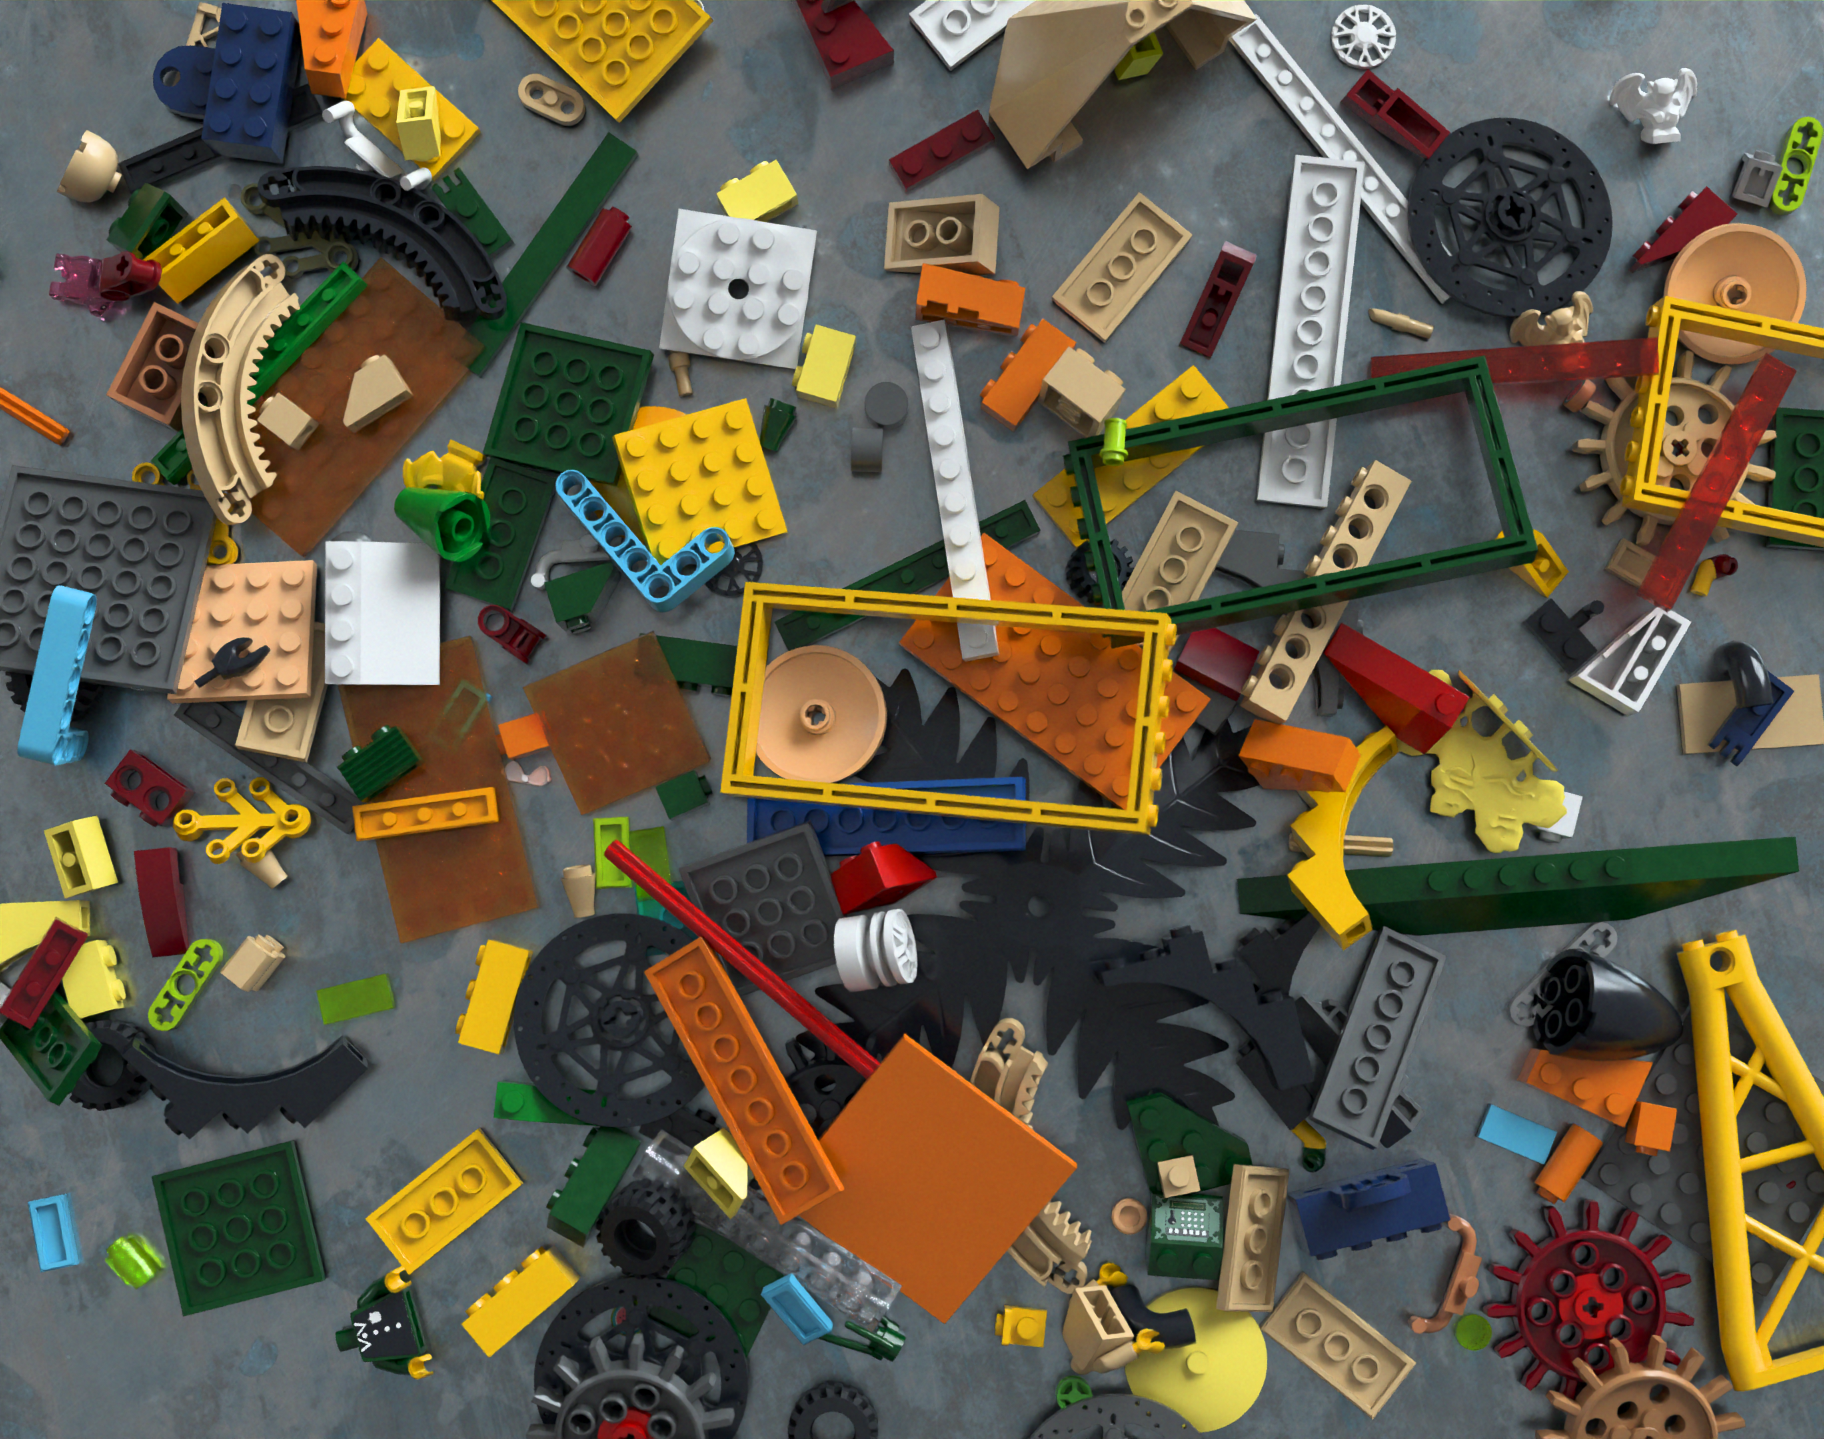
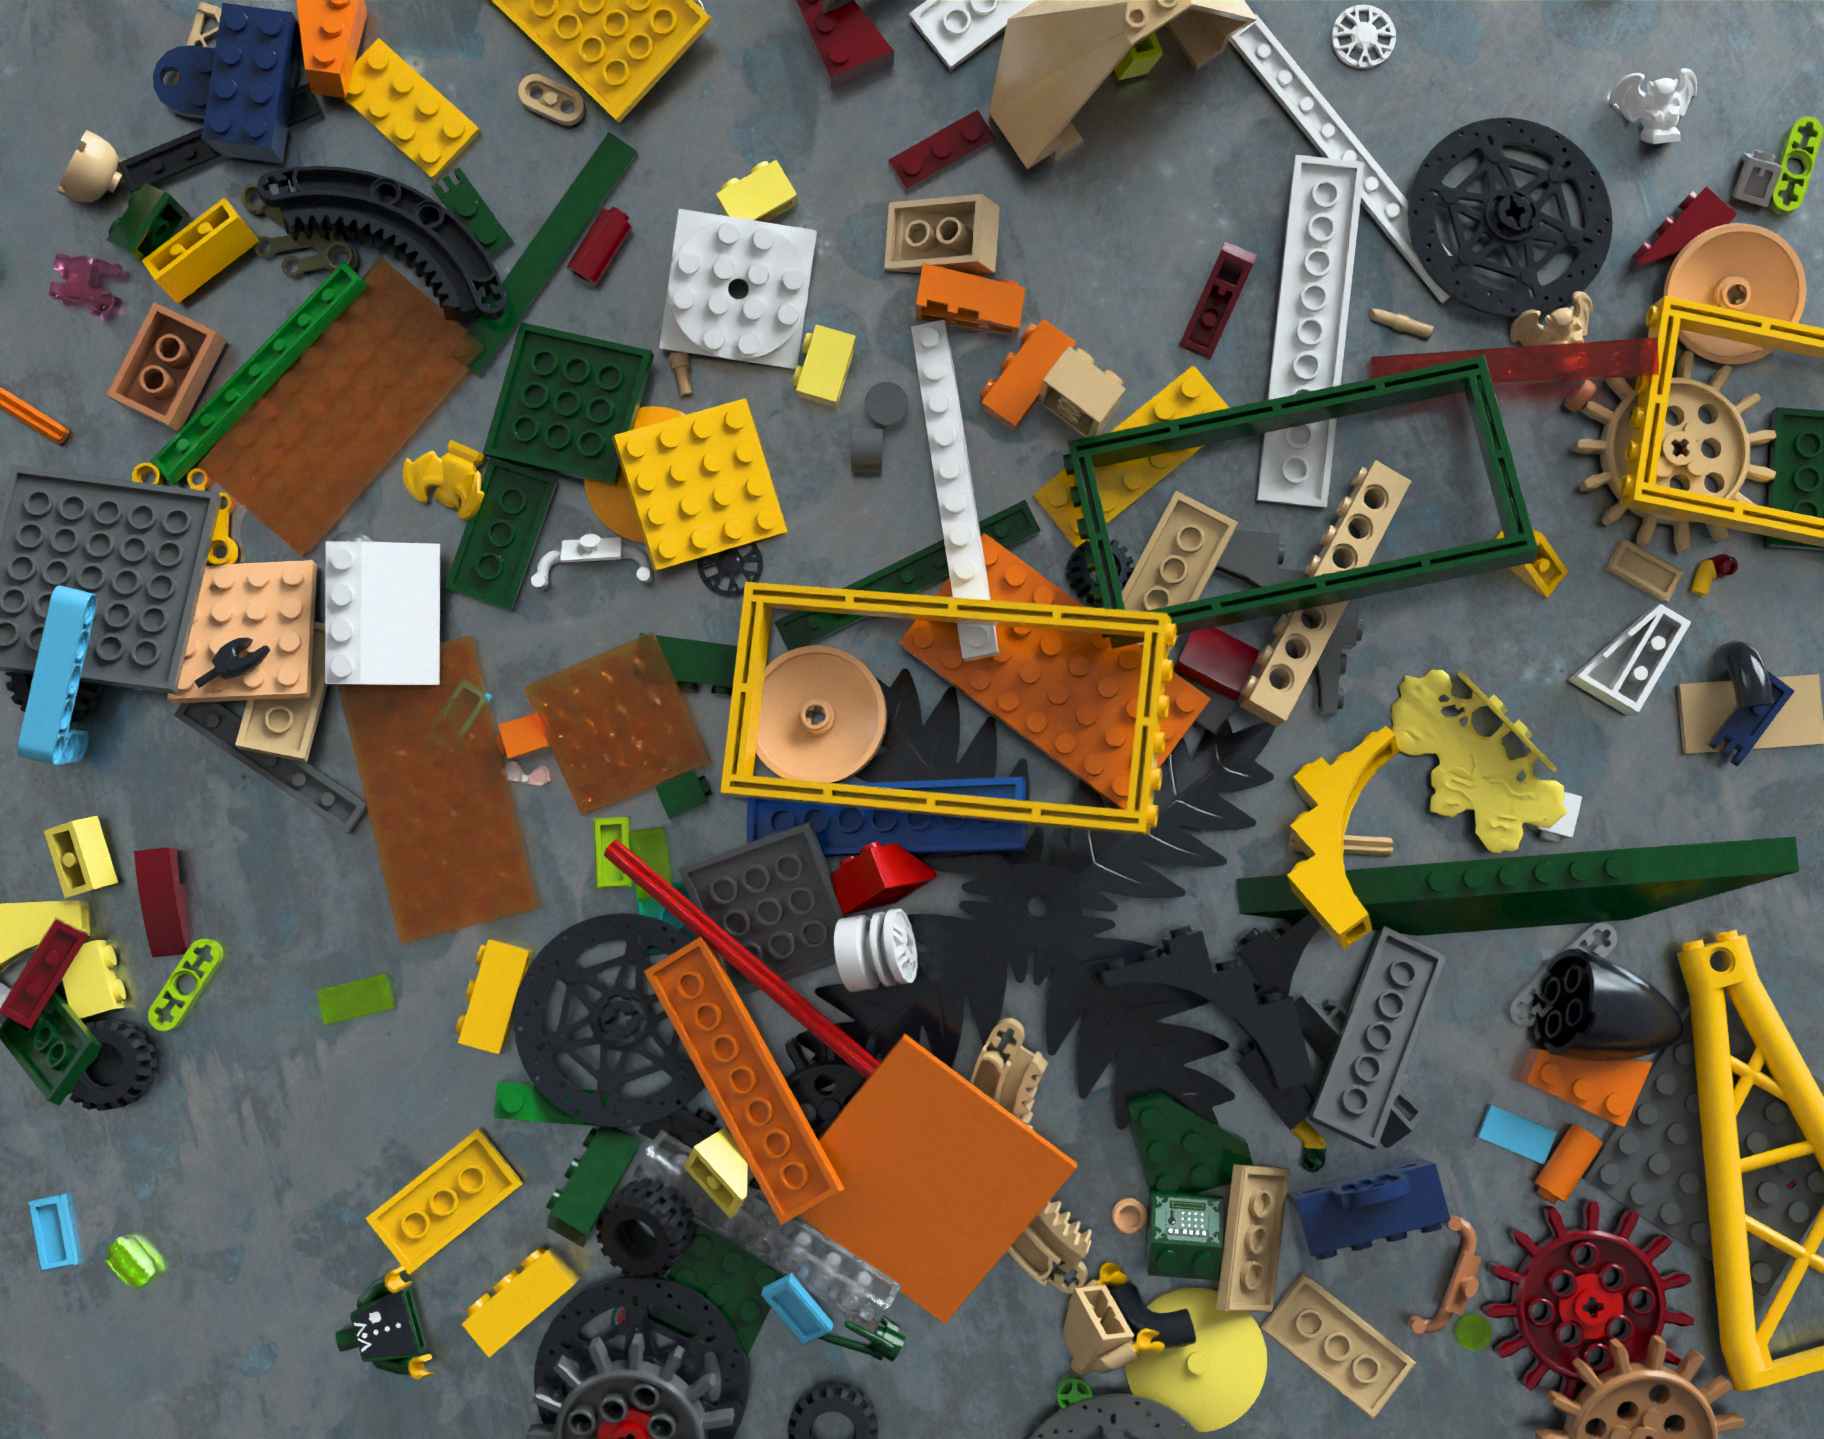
dark red piece [99,251,162,302] -> none
dark red brick [104,749,195,827] -> none
black arch [122,1035,368,1140] -> none
dark green plate [151,1140,326,1317] -> none
yellow plant [173,777,311,864] -> none
tan gear [181,254,300,526] -> none
tan brick [220,935,285,992] -> none
tan cone [236,837,288,890] -> none
tan brick [257,392,320,451] -> none
white piece [322,101,432,191] -> none
dark green brick [337,725,425,803] -> none
tan slope [343,354,413,433] -> none
light orange tile [352,787,499,842] -> none
green cone [394,487,490,562] -> none
light yellow slope [396,86,441,161] -> none
dark red piece [478,605,547,665] -> none
dark green slope [544,561,621,634] -> none
medium azure beam [556,470,735,612] -> none
tan cone [561,864,595,918] -> none
dark green cone [759,398,797,452] -> none
yellow bracket [994,1305,1047,1347] -> none
tan plate [1051,192,1193,343] -> none
lime pin [1100,418,1128,466] -> none
tan plate [1156,1155,1201,1198] -> none
orange wedge [1239,719,1361,792] -> none
red wedge [1322,622,1470,754] -> none
dark red slope [1340,69,1450,160] -> none
black plate [1522,598,1604,675] -> none
orange brick [1625,1101,1677,1156] -> none
clear red tile [1636,353,1797,612] -> none

